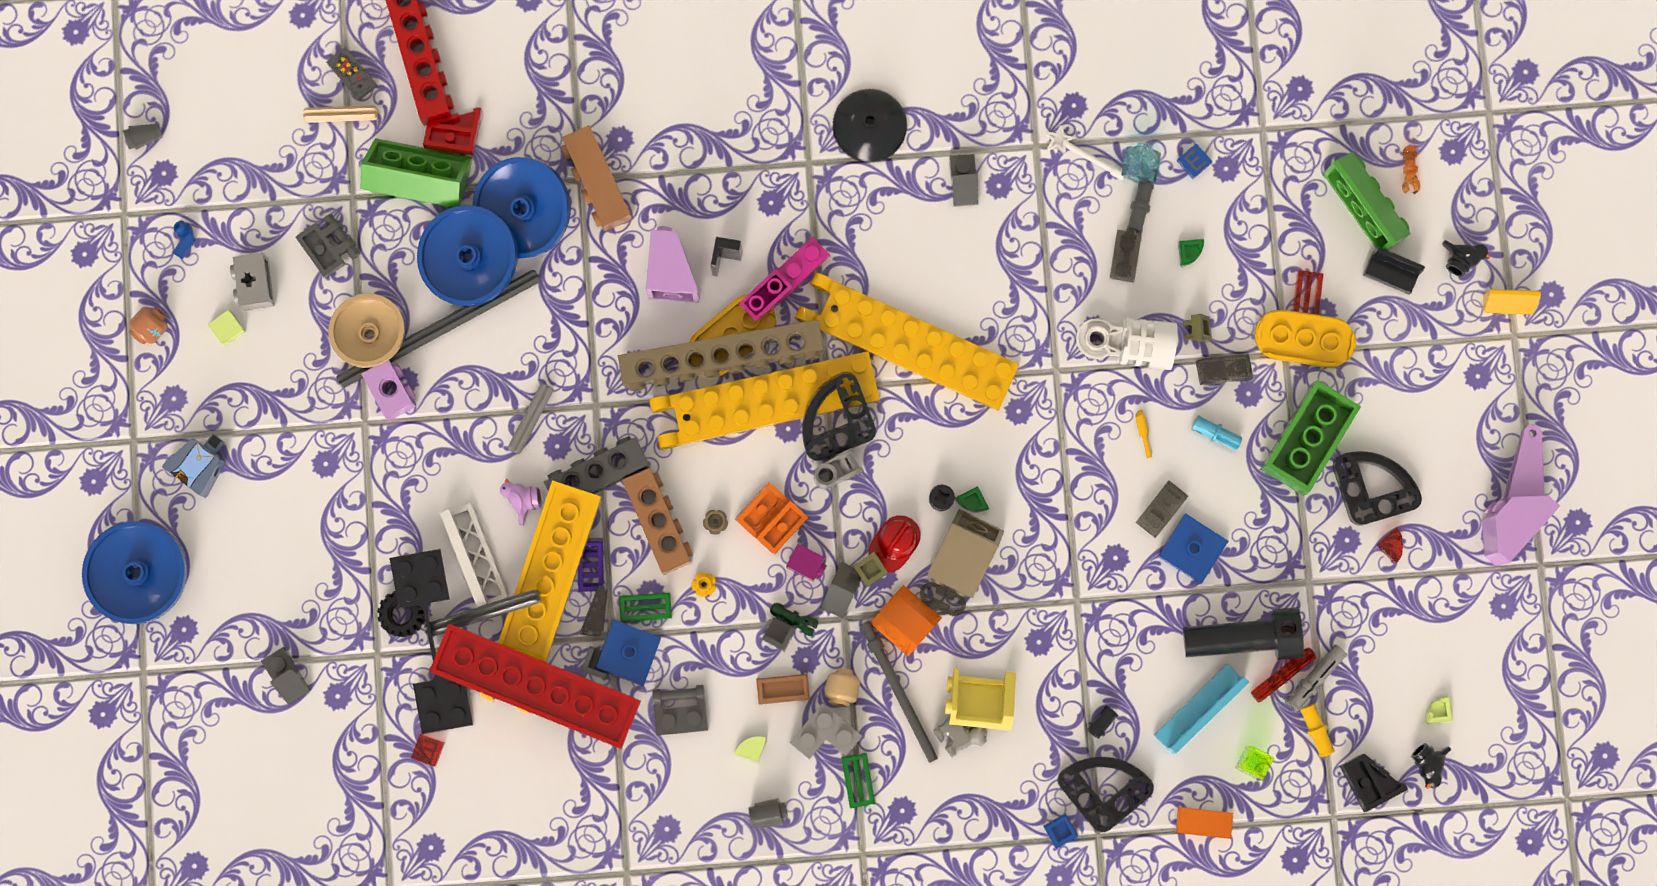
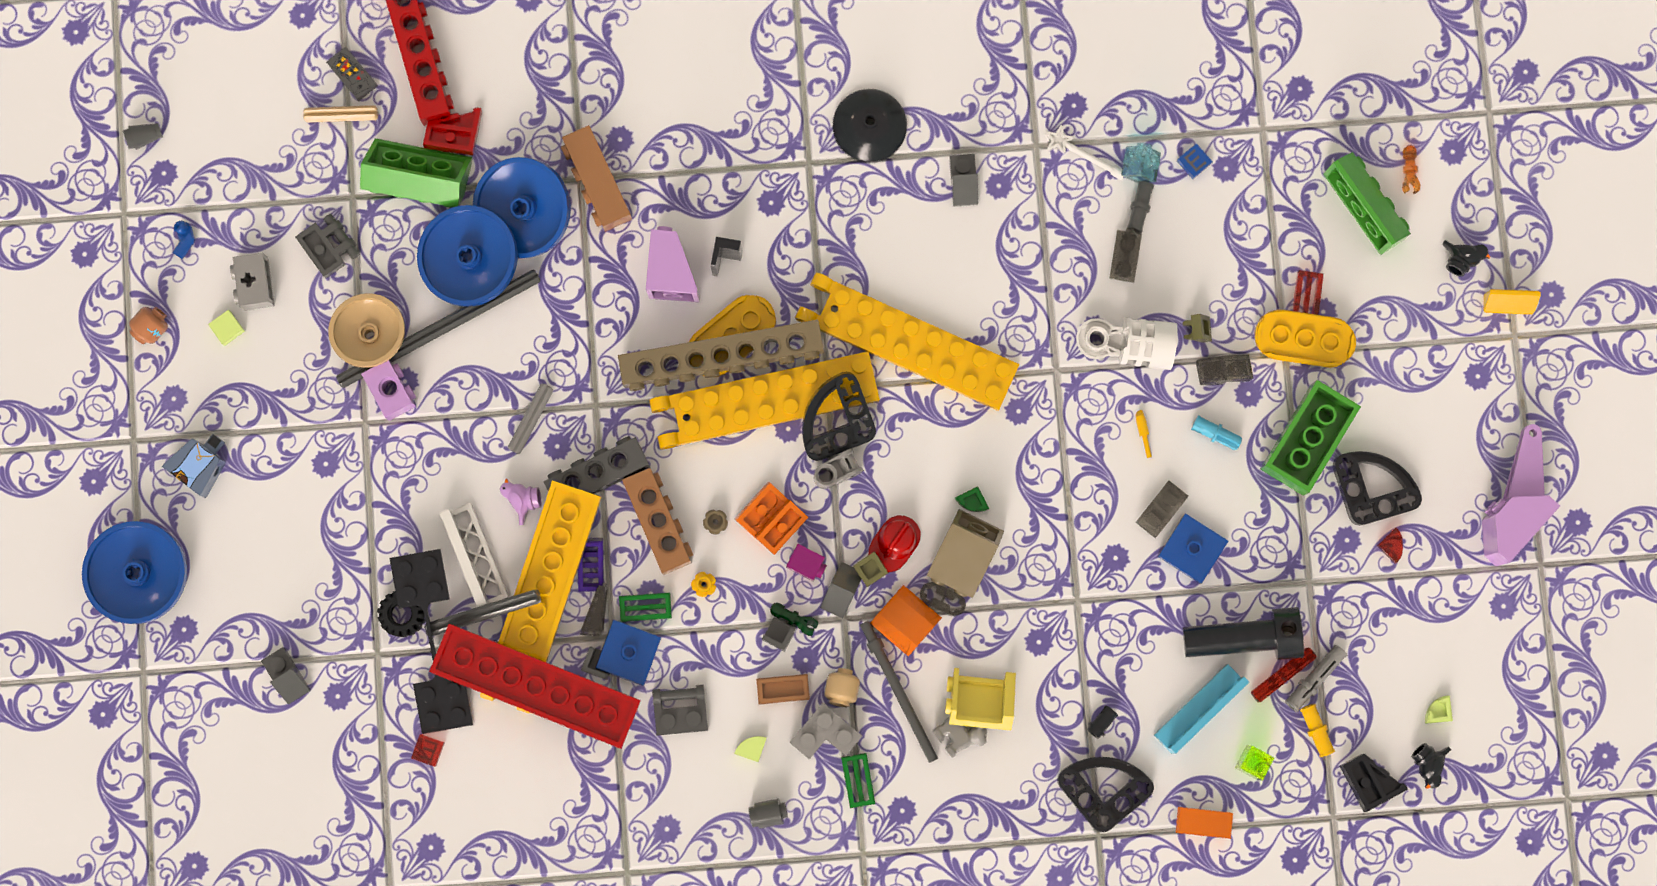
dark pink slope [739,237,830,322] -> none
black wheel [929,484,955,512] -> none
blue tile [1043,813,1078,849] -> none
green tile [1178,239,1204,267] -> none
black panel [1363,247,1425,295] -> none

